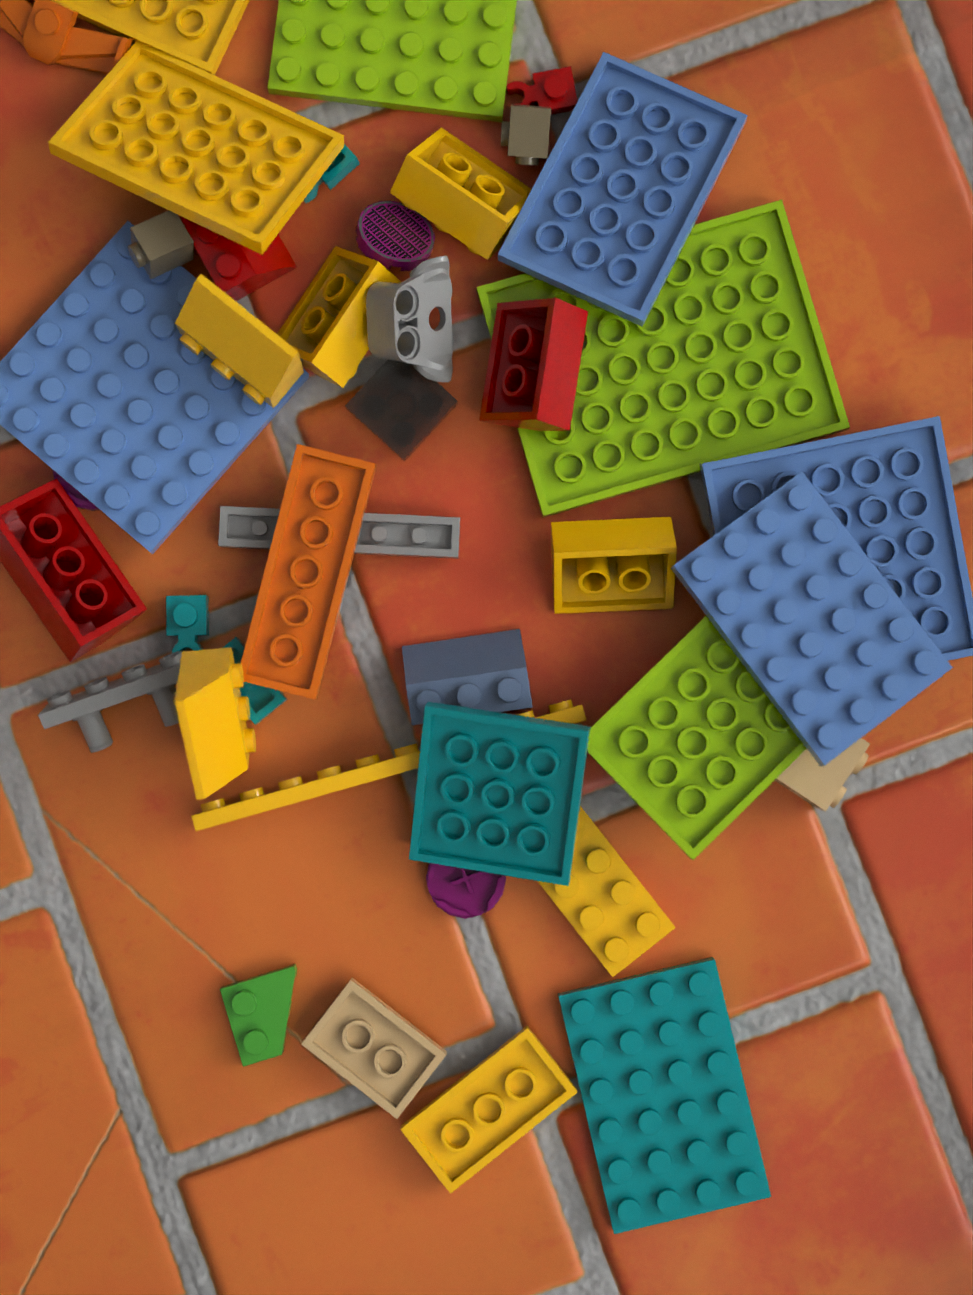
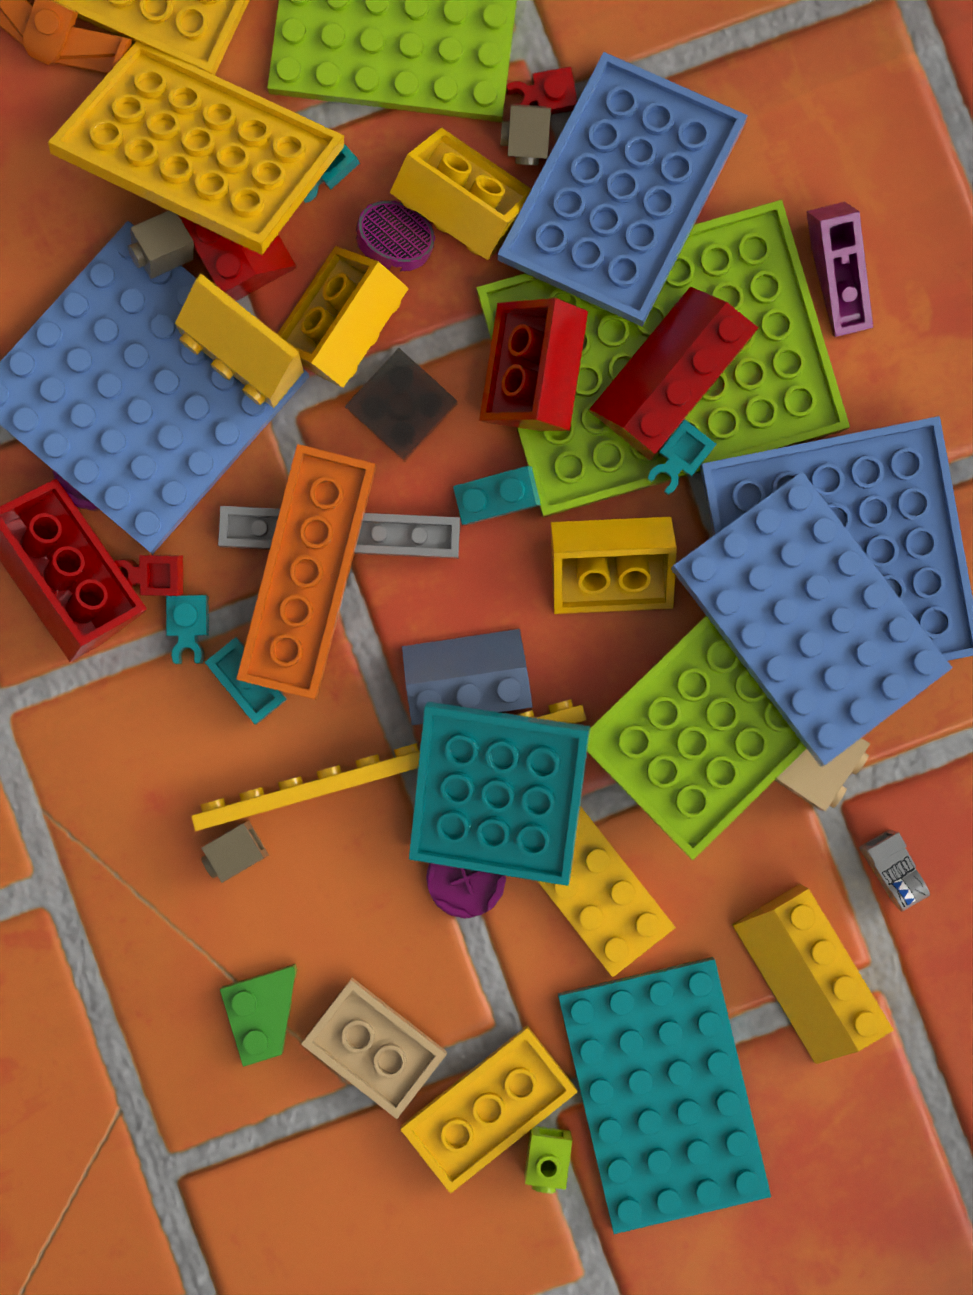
light grey plate [38,651,182,753] -> none
yellow slope [175,647,256,800] -> none
light grey piece [366,256,454,382] -> none
none -> red plate [114,554,183,596]
none -> dark tan brick [201,821,269,883]
none -> teal plate [453,466,541,525]
none -> lime brick [524,1126,572,1193]
none -> red slope [589,286,758,461]
none -> teal plate [647,419,717,495]
none -> yellow slope [732,884,894,1064]
none -> magenta slope [806,202,873,337]
none -> light grey leg [859,830,930,912]

